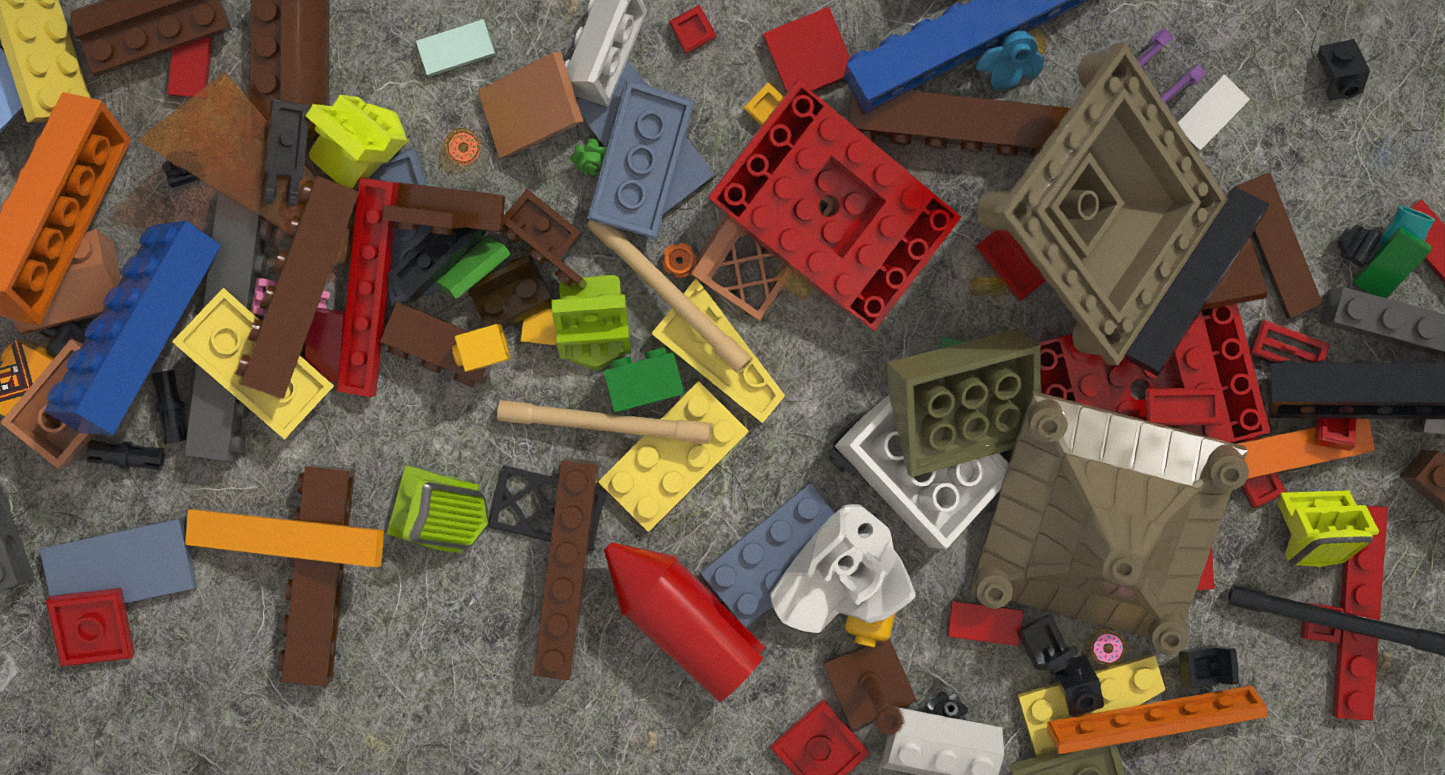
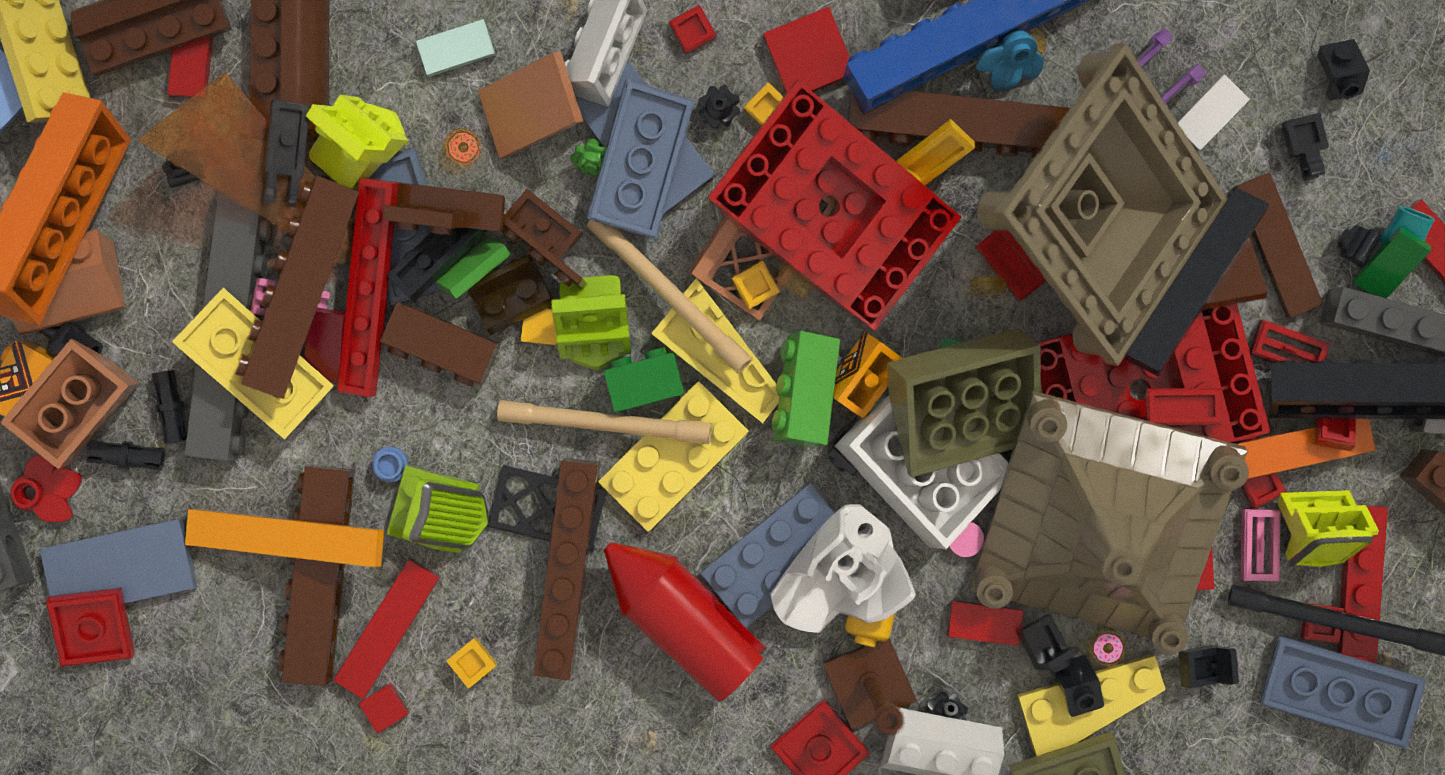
blue brick [44,221,221,435] -> none
yellow brick [452,324,512,372] -> none
orange plate [662,243,697,278] -> none
orange tile [1047,685,1268,754] -> none
none -> red plate [10,454,82,522]
none -> red tile [333,559,441,699]
none -> red tile [358,683,410,734]
none -> medium blue plate [372,447,409,483]
none -> yellow plate [446,637,498,689]
none -> black plant [698,85,741,128]
none -> yellow tile [730,260,780,309]
none -> bright green brick [772,331,840,448]
none -> light orange brick [833,331,902,419]
none -> yellow tile [896,119,975,186]
none -> bright pink tile [949,522,984,557]
none -> bright pink tile [1240,509,1281,581]
none -> sand blue tile [1260,635,1427,749]
none -> black plate [1281,113,1329,181]

